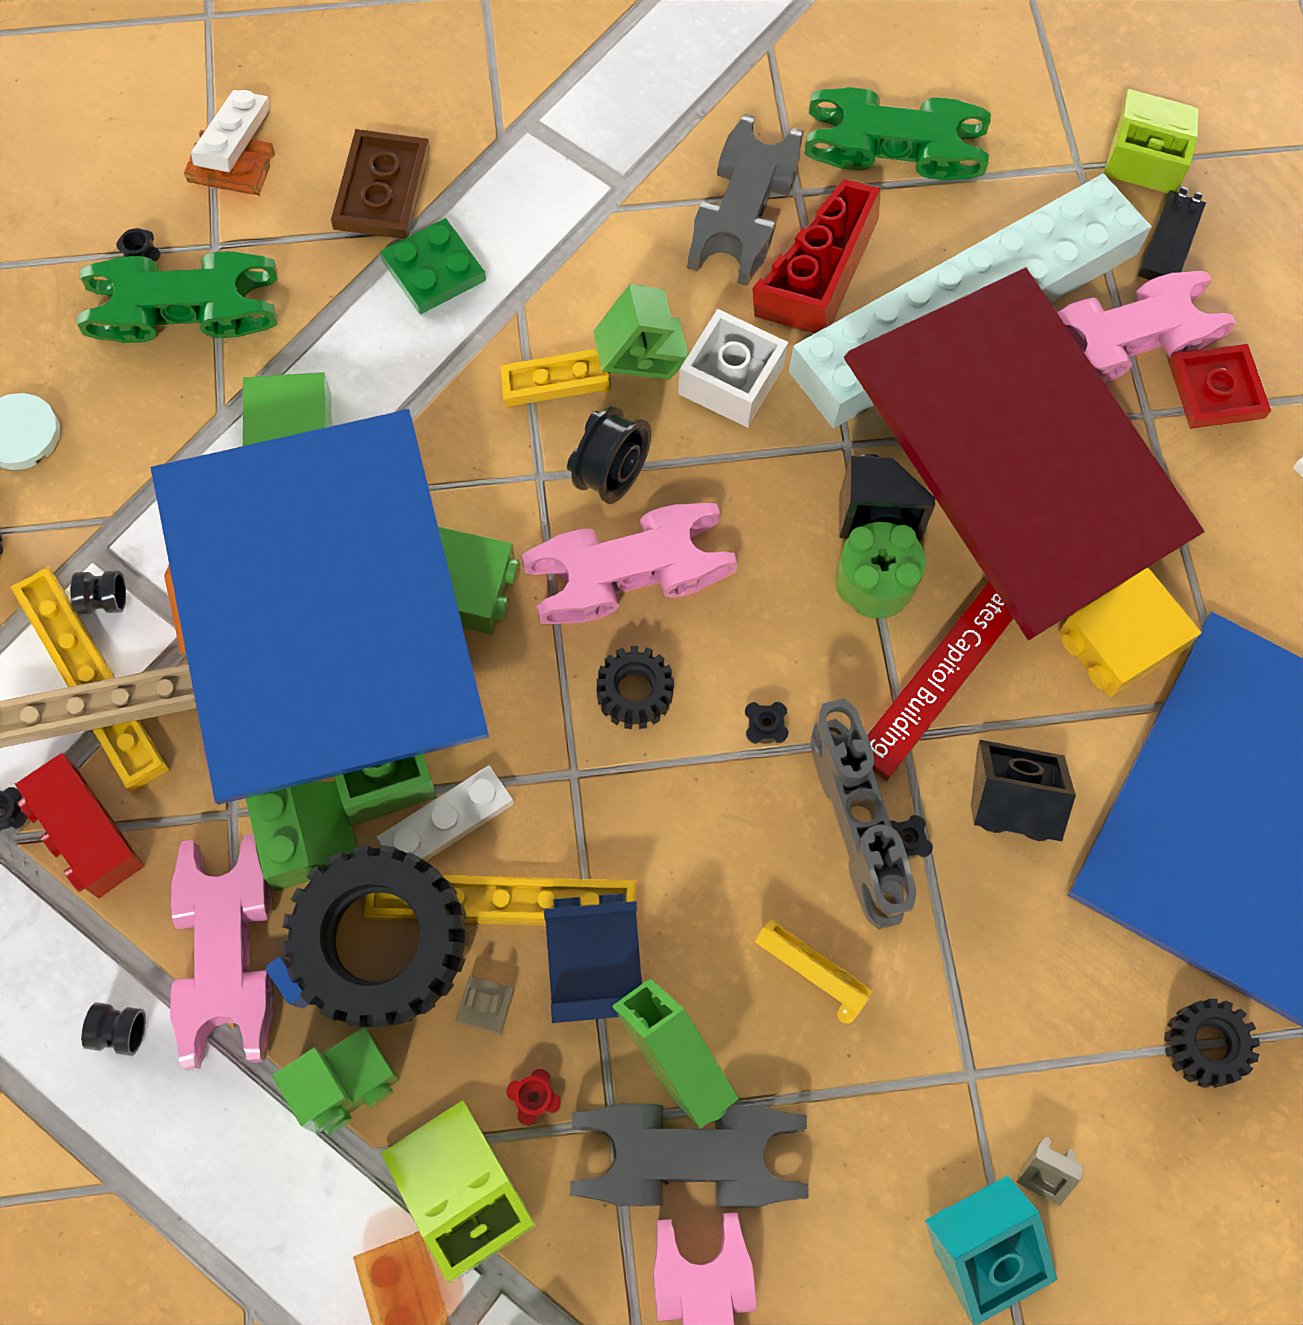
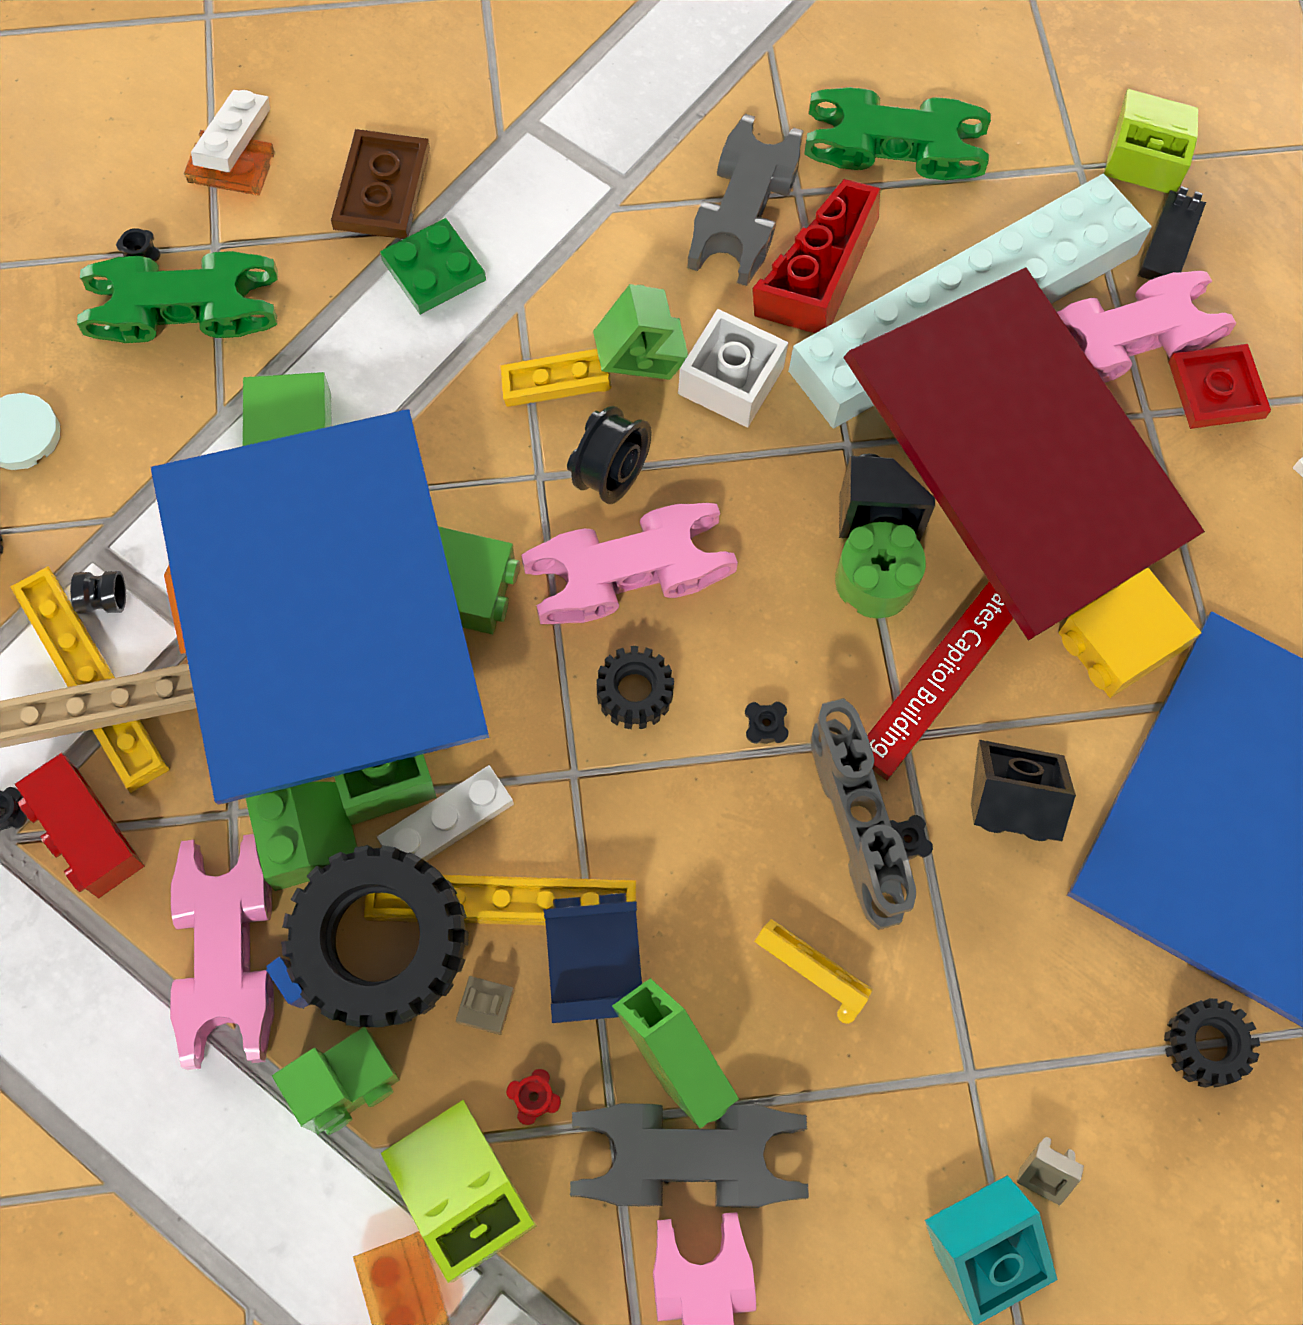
black wheel [81,1002,146,1056] -> none

